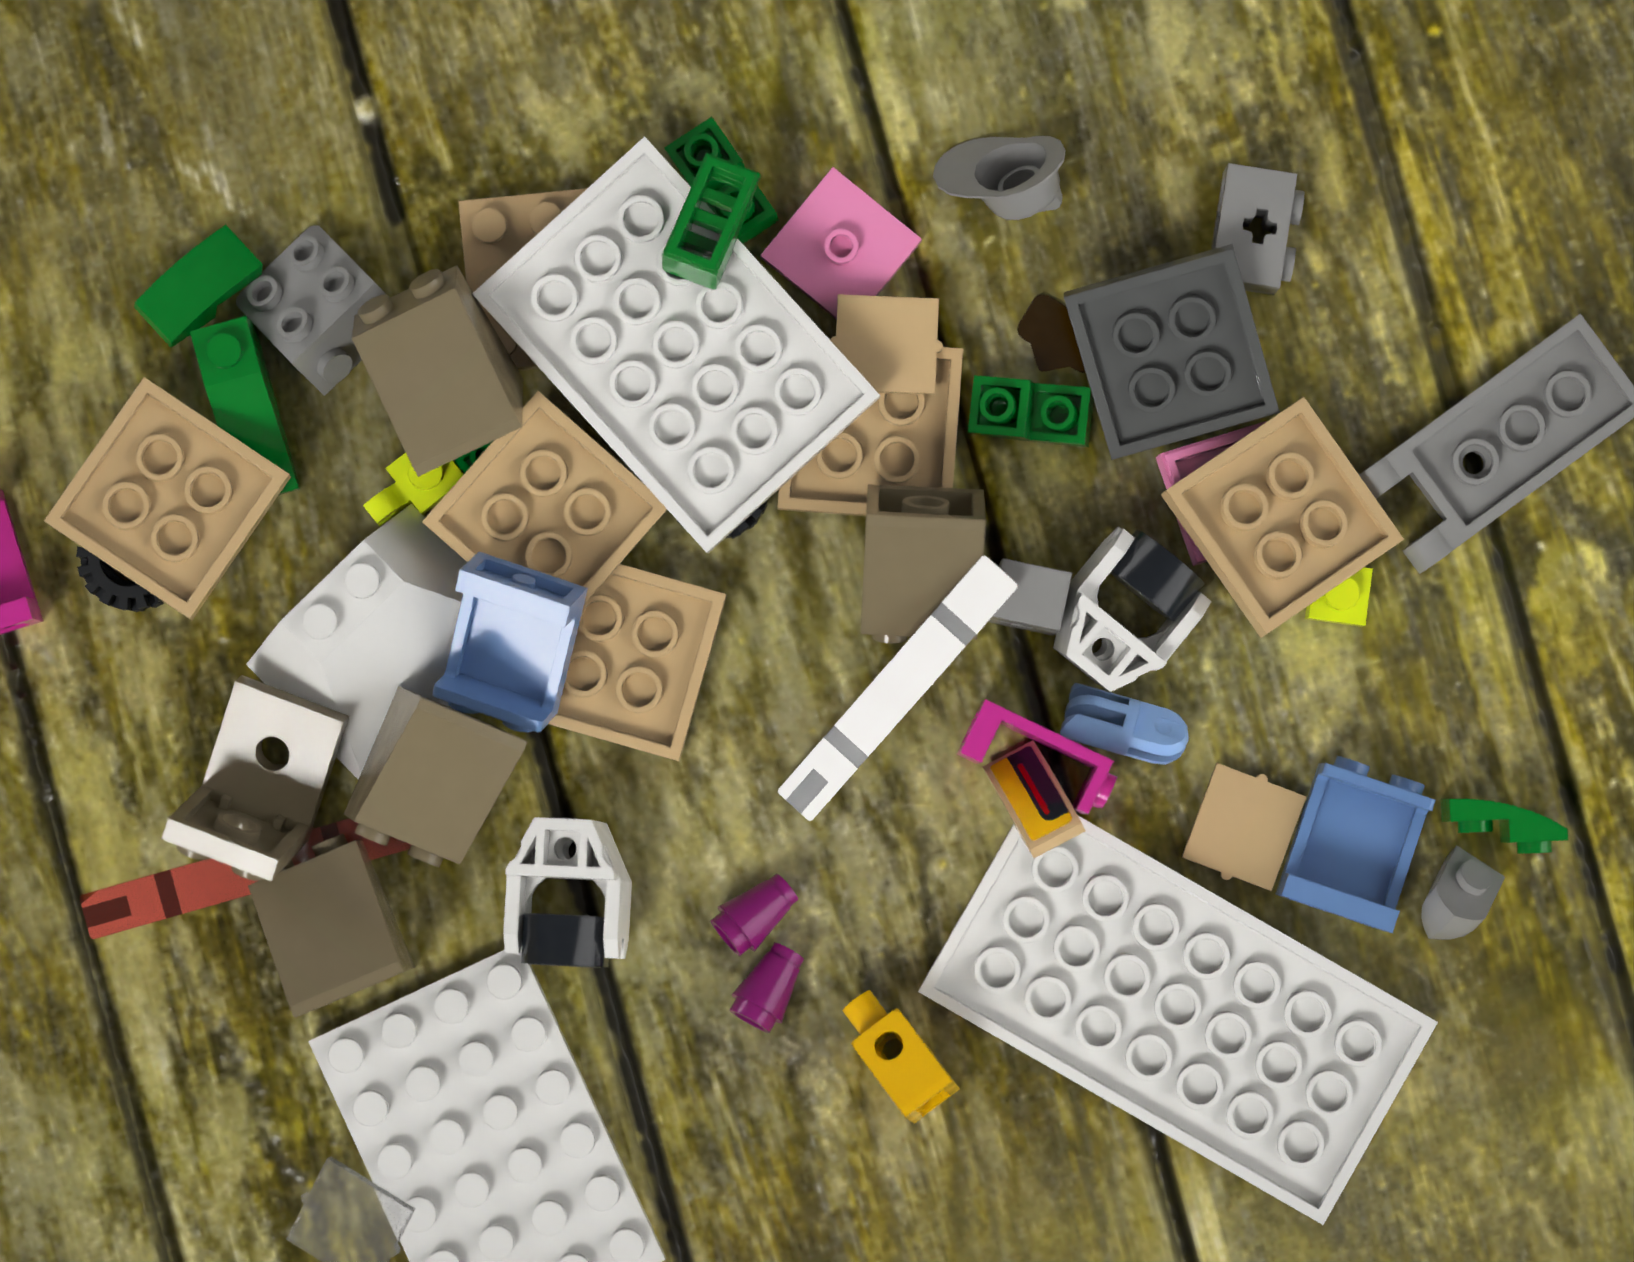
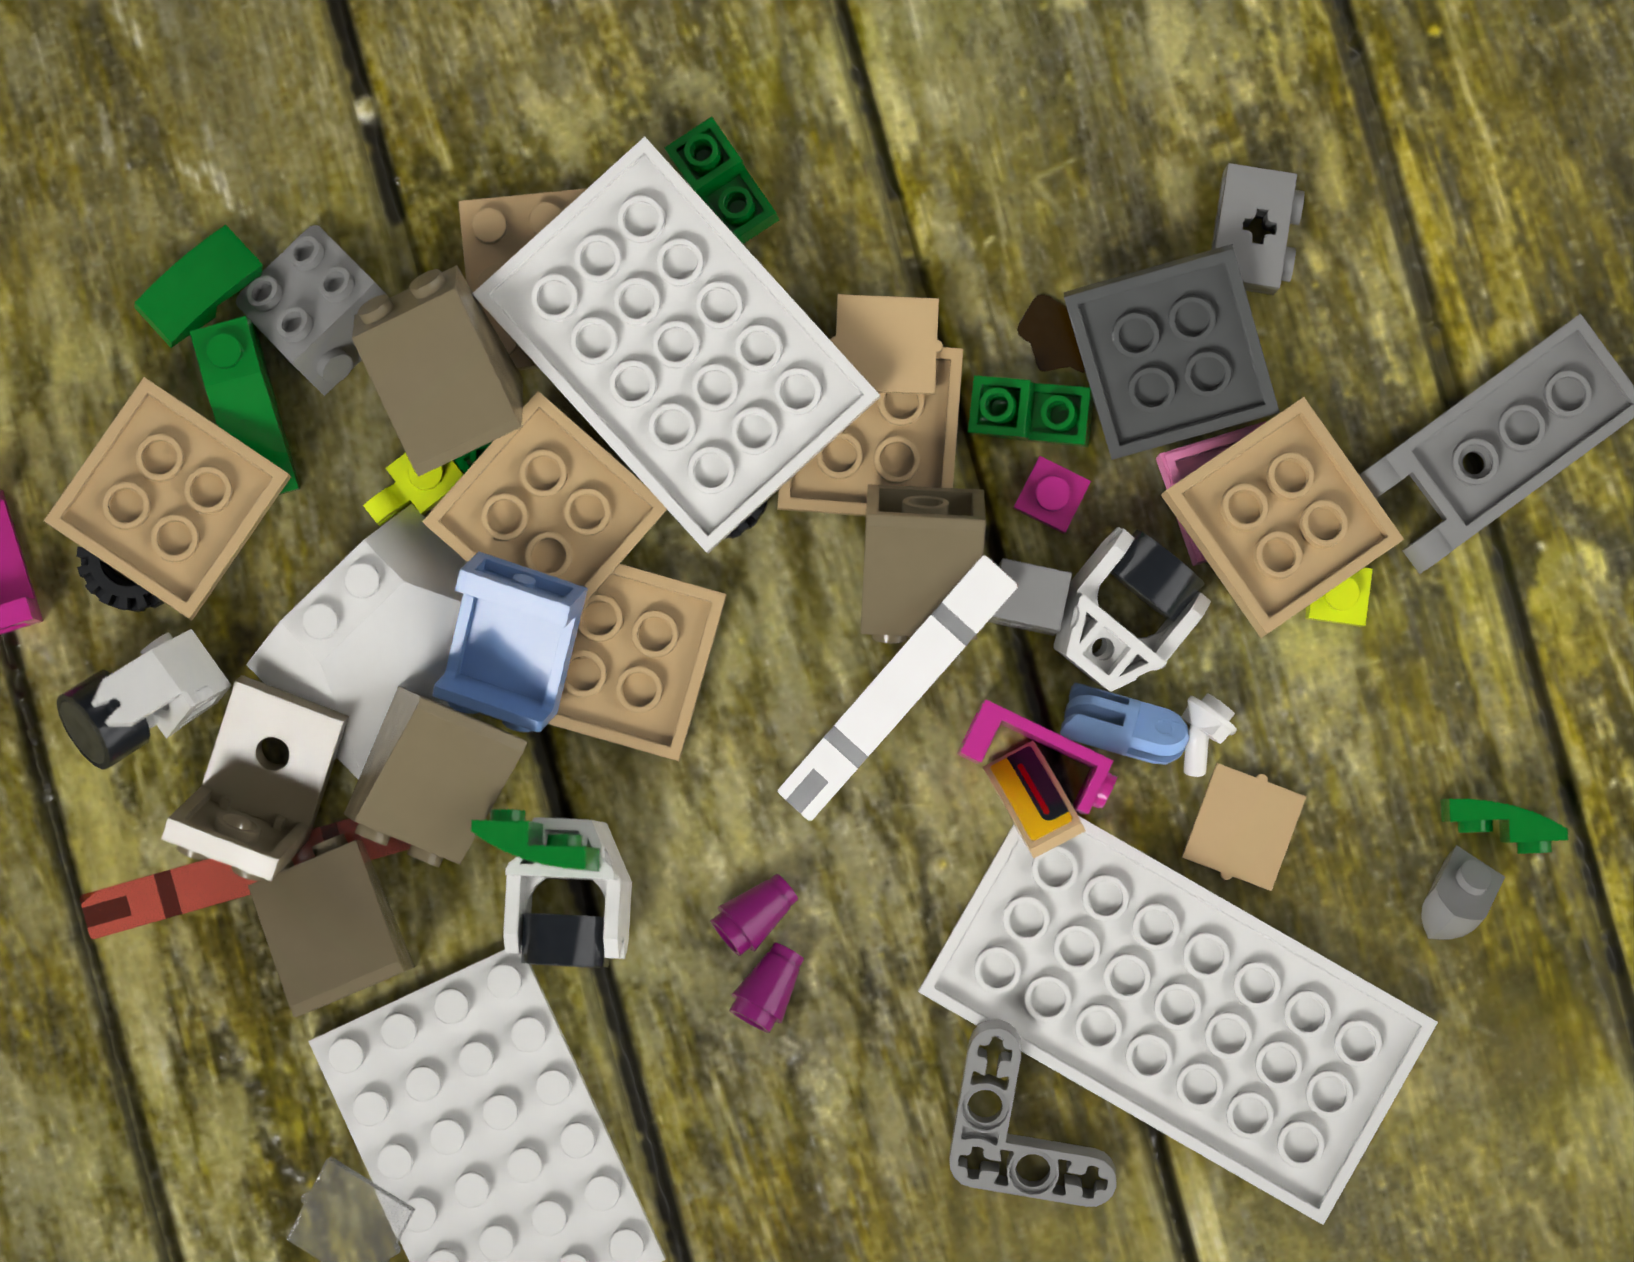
green slope [662,153,761,290] -> none
bright pink plate [760,167,922,320] -> none
yellow torso [842,990,960,1124] -> none
light grey piece [933,136,1066,220] -> none
medium blue panel [1275,756,1436,933] -> none
none -> white piece [56,629,232,770]
none -> green slope [471,809,600,872]
none -> light grey beam [950,1019,1116,1207]
none -> dark pink plate [1013,456,1091,534]
none -> white plate [1181,693,1237,777]

